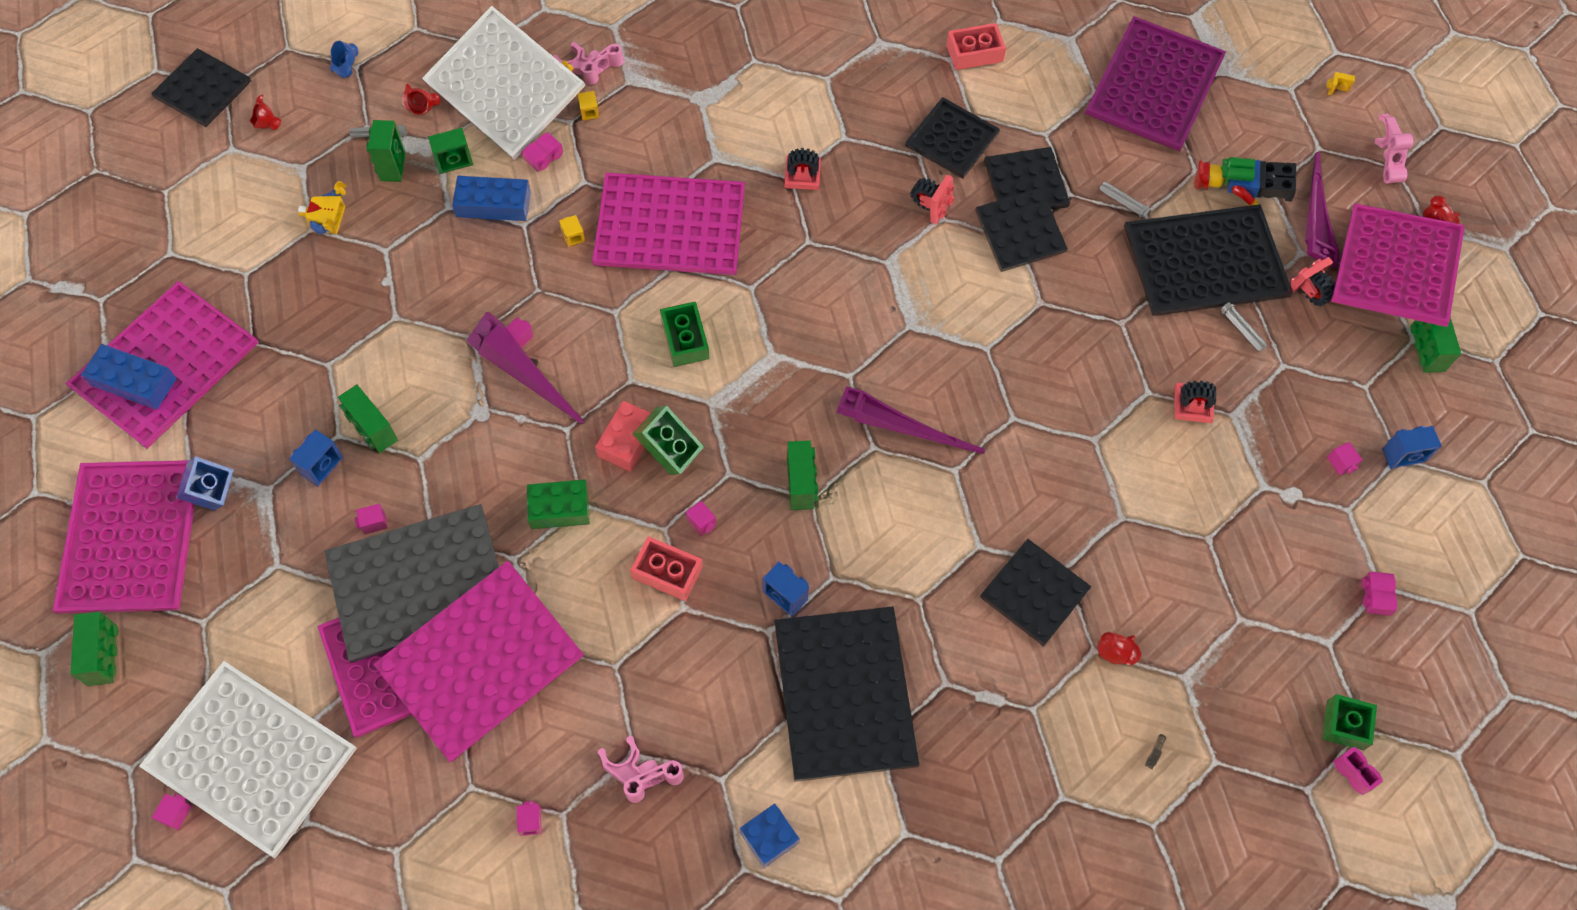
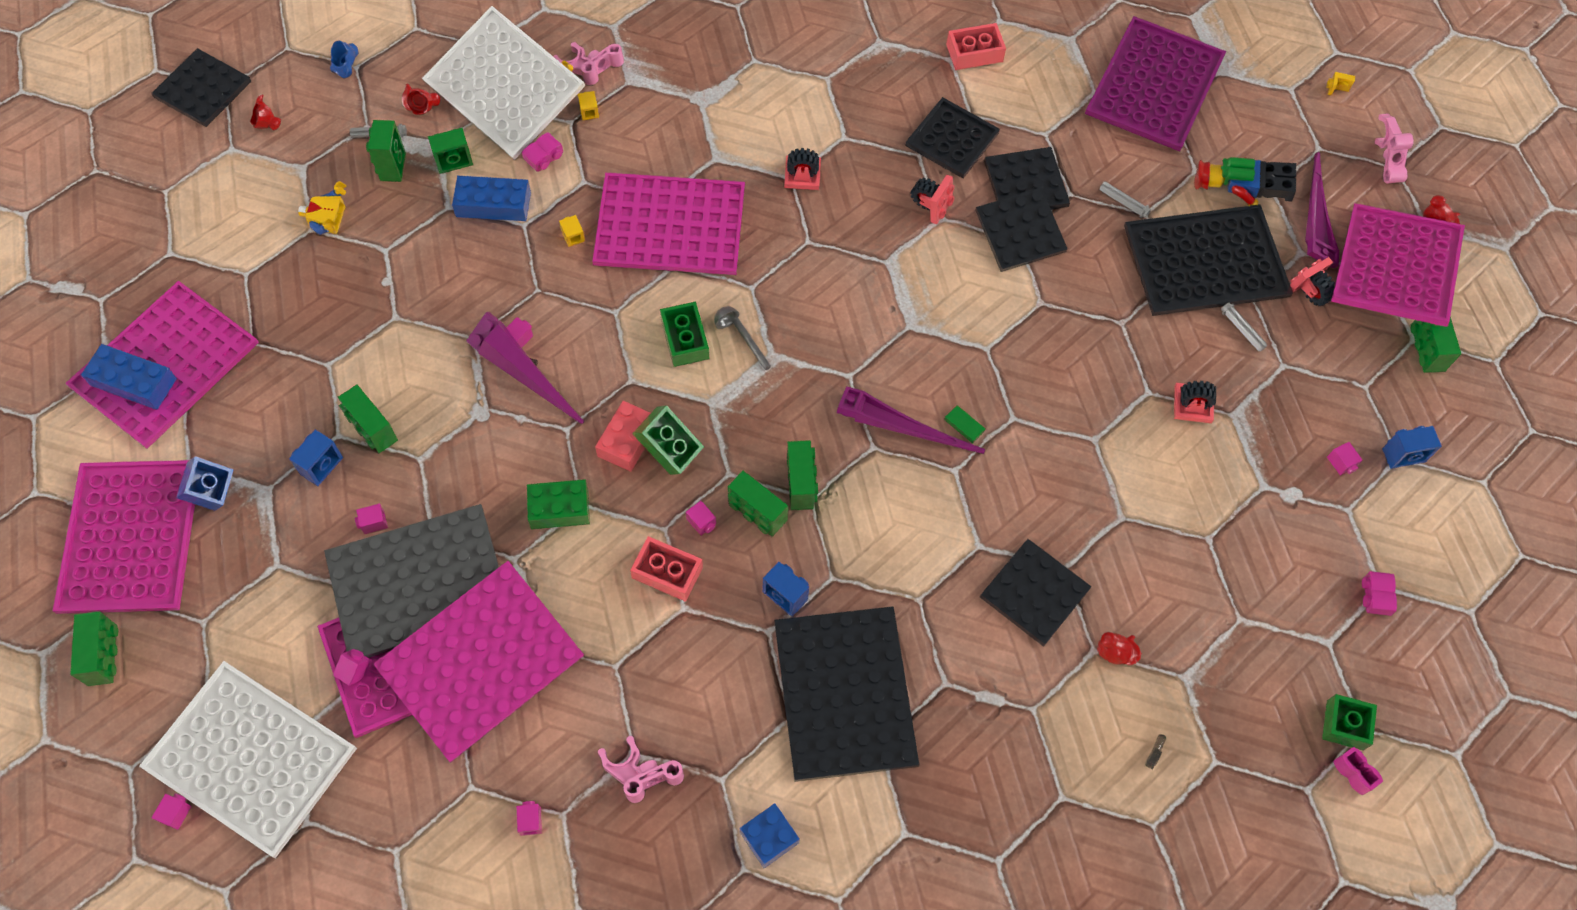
none -> dark pink brick [333,649,370,686]
none -> flat silver piece [714,306,771,370]
none -> green brick [728,470,788,537]
none -> green tile [944,405,986,444]

